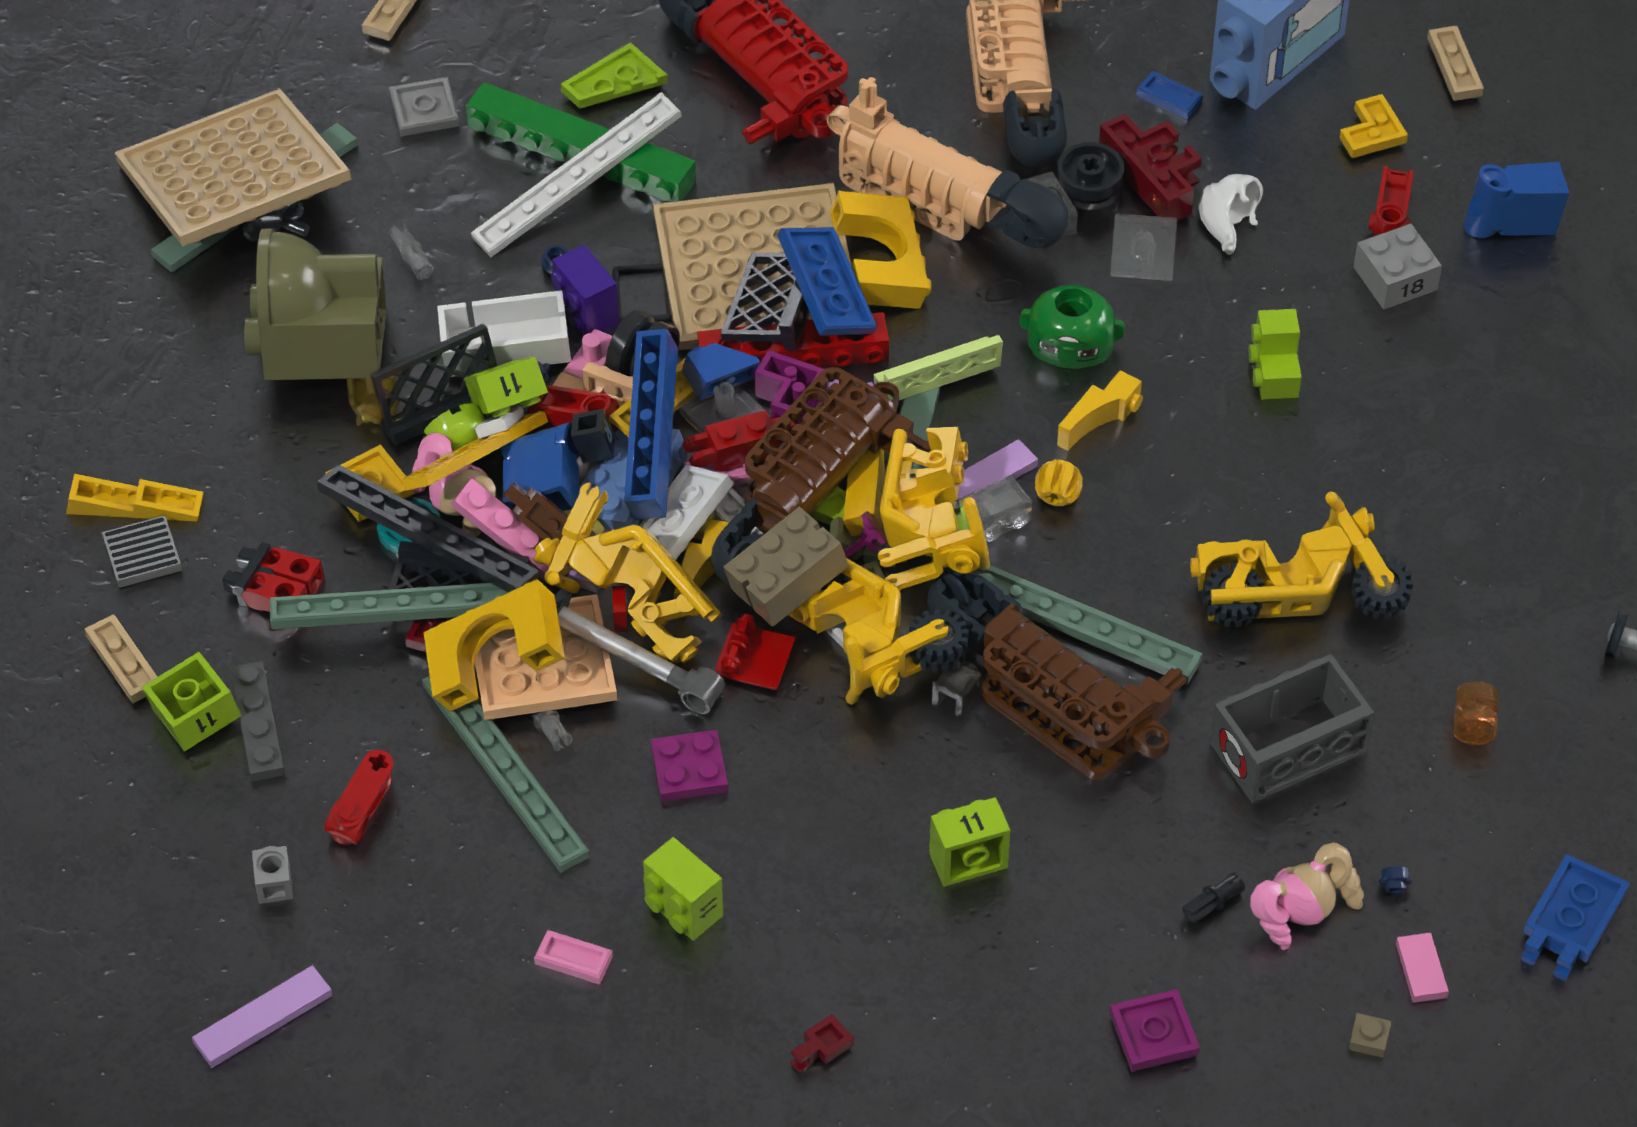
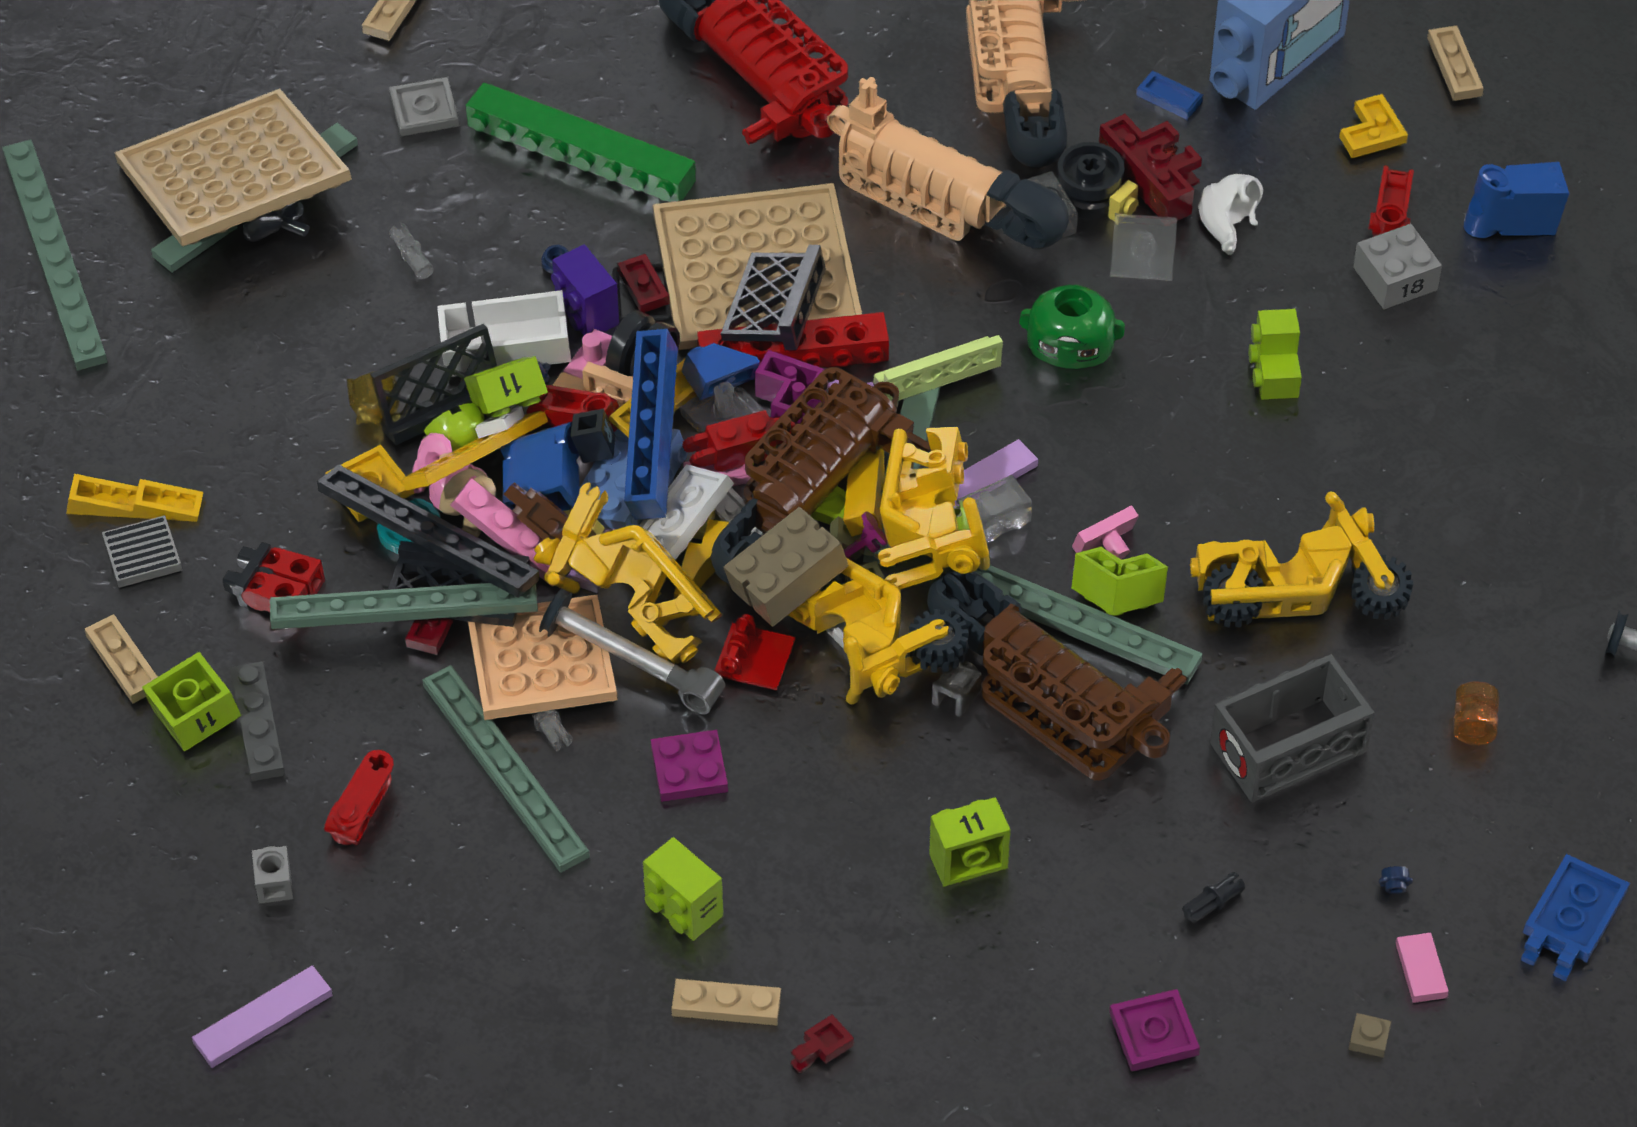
olive piece [244,229,387,380] -> none
yellow arch [424,579,565,712] -> none
white tile [471,92,681,257] -> none
bright pink tile [534,930,613,985] -> none
lime wing [561,42,668,108] -> none
red tile [612,585,628,632] -> none
blue tile [777,227,877,335] -> none
yellow arch [830,191,931,309] -> none
yellow piece [1035,459,1083,507] -> none
yellow slope [1057,370,1143,451] -> none
hair [1251,842,1364,950] -> none
none -> sand green plate [2,140,108,371]
none -> dark red plate [617,253,670,313]
none -> tan plate [672,979,781,1025]
none -> lime brick [1071,547,1168,616]
none -> bright pink tile [1072,505,1139,559]
none -> light yellow plate [1108,180,1138,223]

